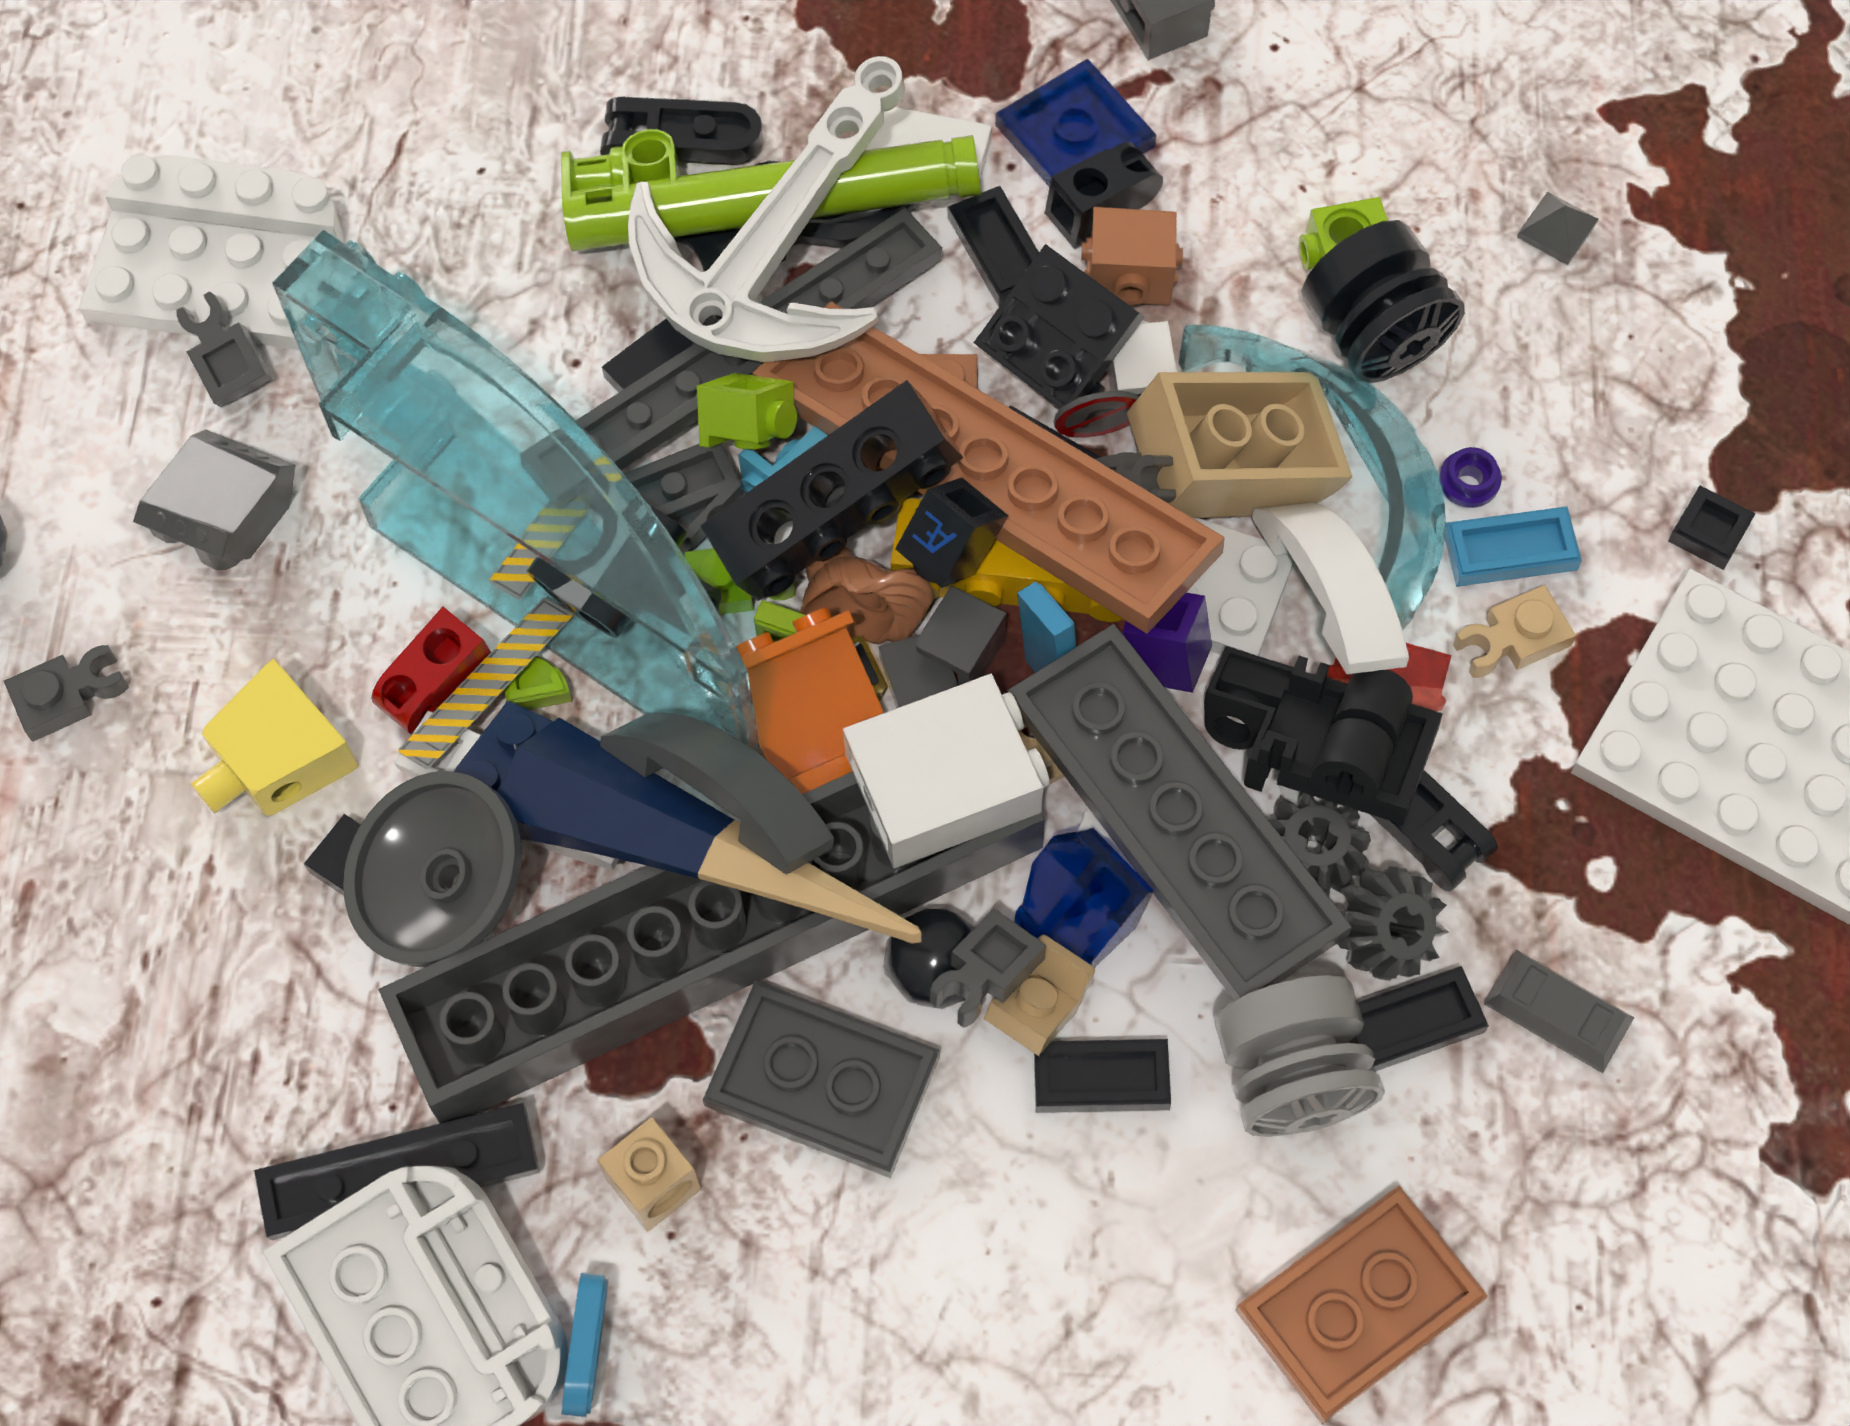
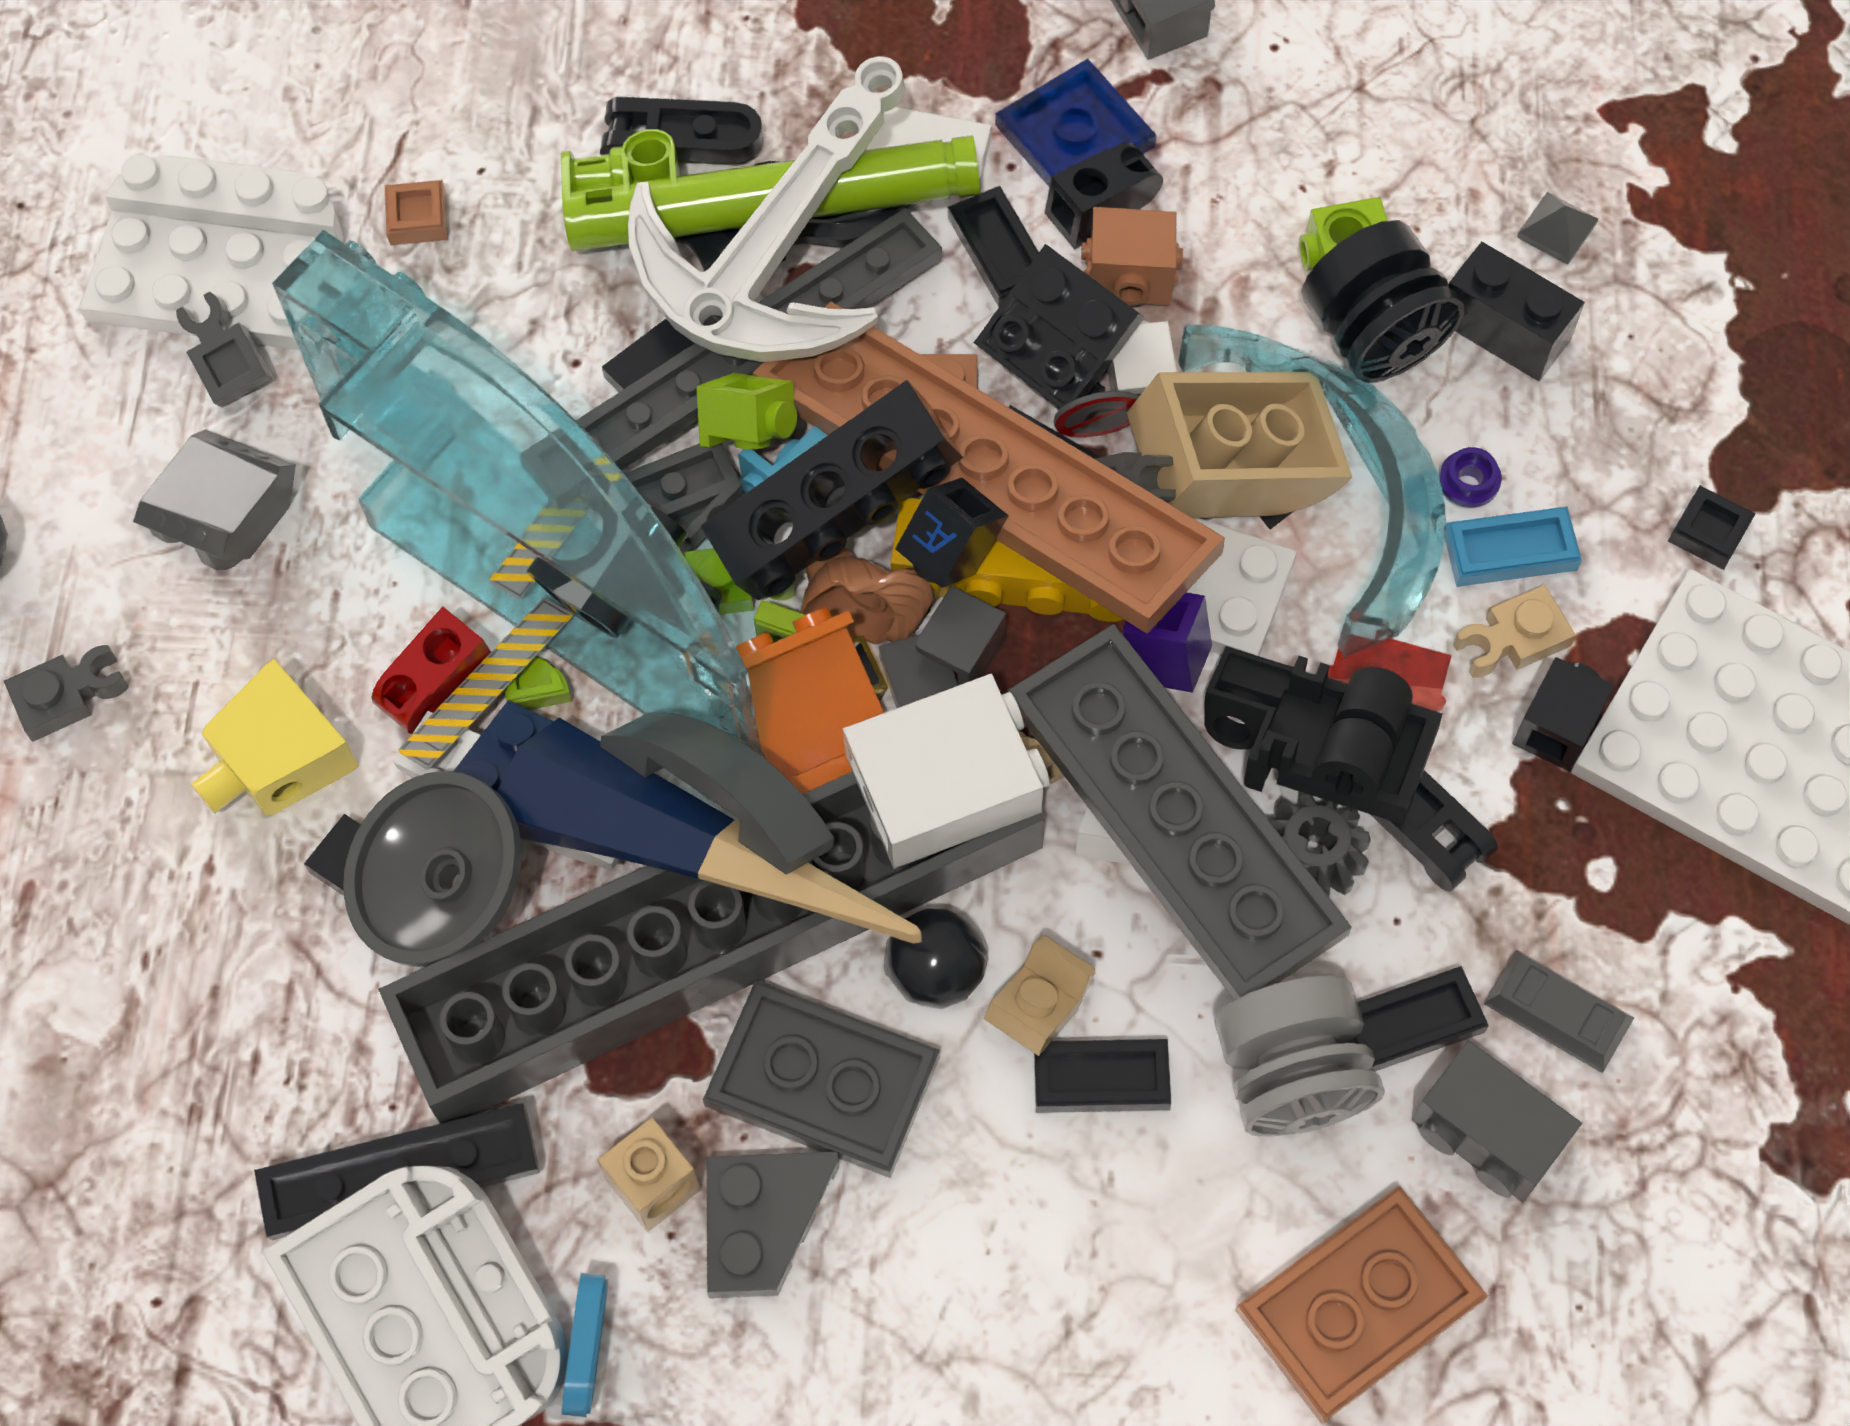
dark grey plate [930,908,1046,1028] -> none
clear blue slope [1014,828,1155,968] -> none
dark azure tile [1017,581,1076,673] -> none
white slope [1252,502,1409,674] -> none
dark grey gear [1337,866,1449,981] -> none
none -> nougat tile [385,180,448,245]
none -> dark grey wing [706,1152,839,1298]
none -> dark grey brick [1412,1040,1582,1203]
none -> black brick [1448,241,1585,382]
none -> black brick [1512,657,1615,772]

